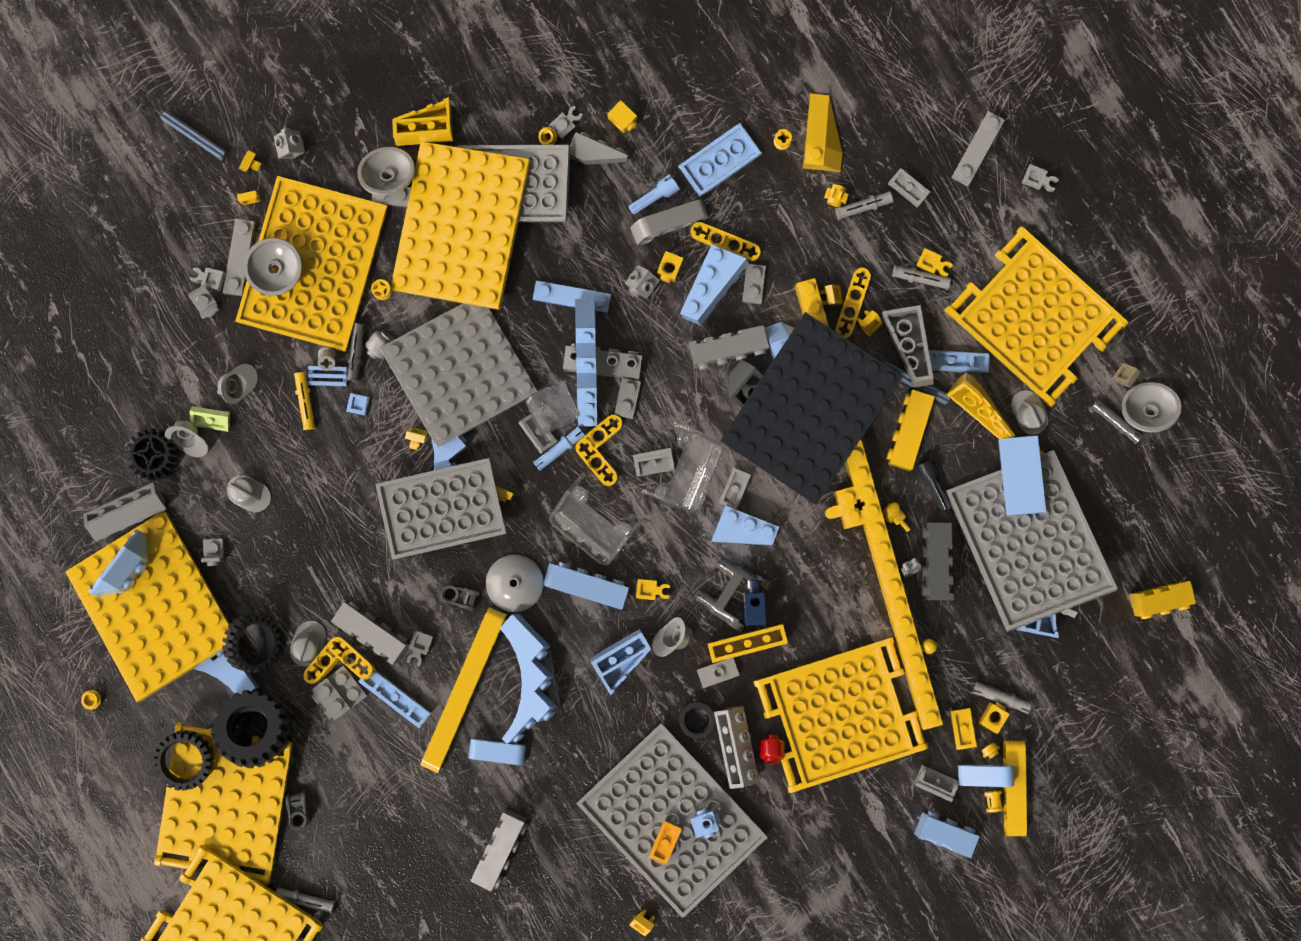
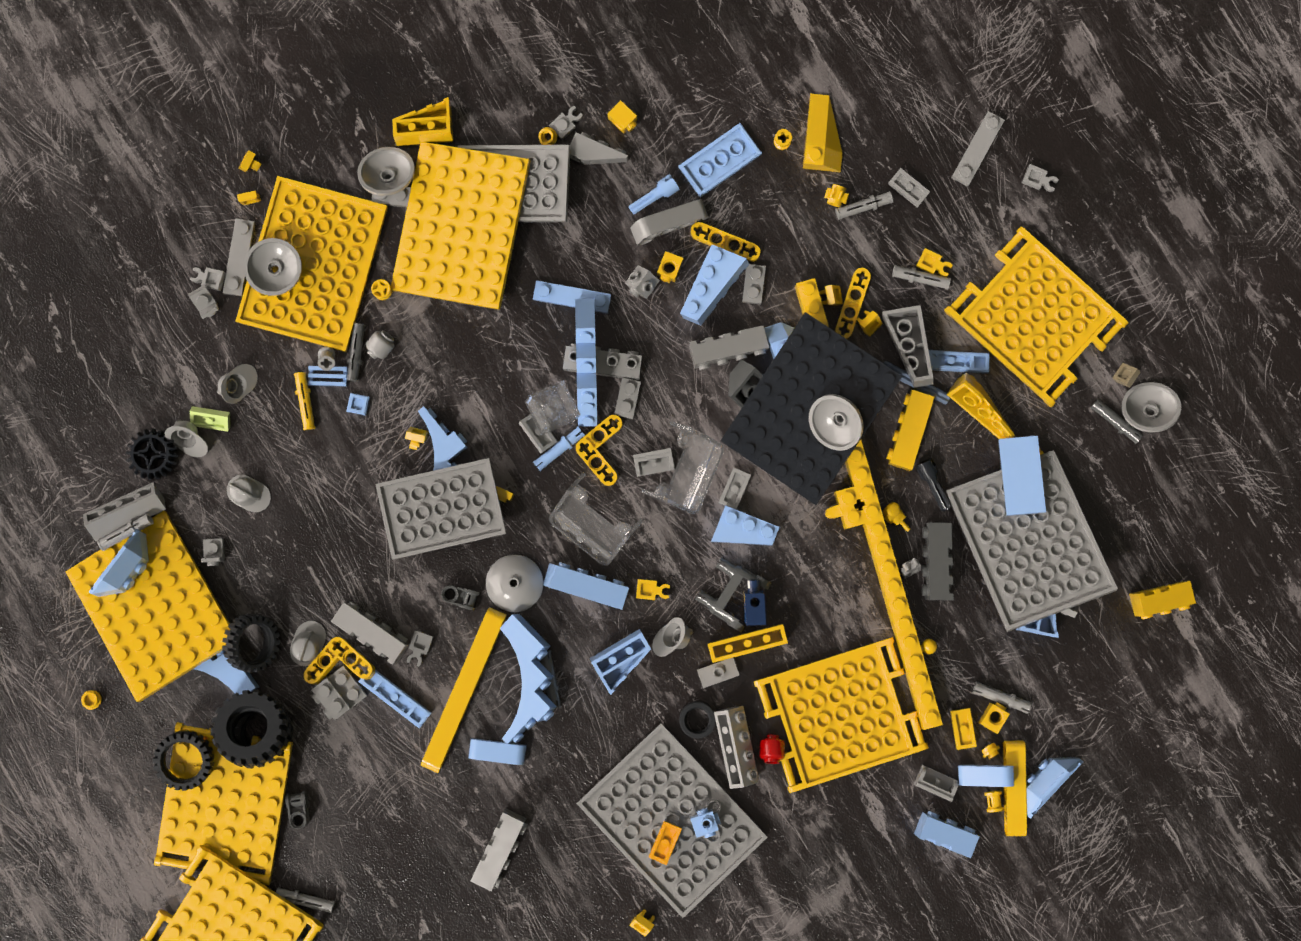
sand blue axle [161,111,227,160] -> none
light grey brick [274,128,305,159] -> none
light grey plate [380,304,538,448] -> none
light grey piece [1011,390,1048,435] -> none
none -> light grey pin [97,514,154,551]
none -> light grey dish [809,394,863,451]
none -> light blue wedge [1026,757,1083,819]

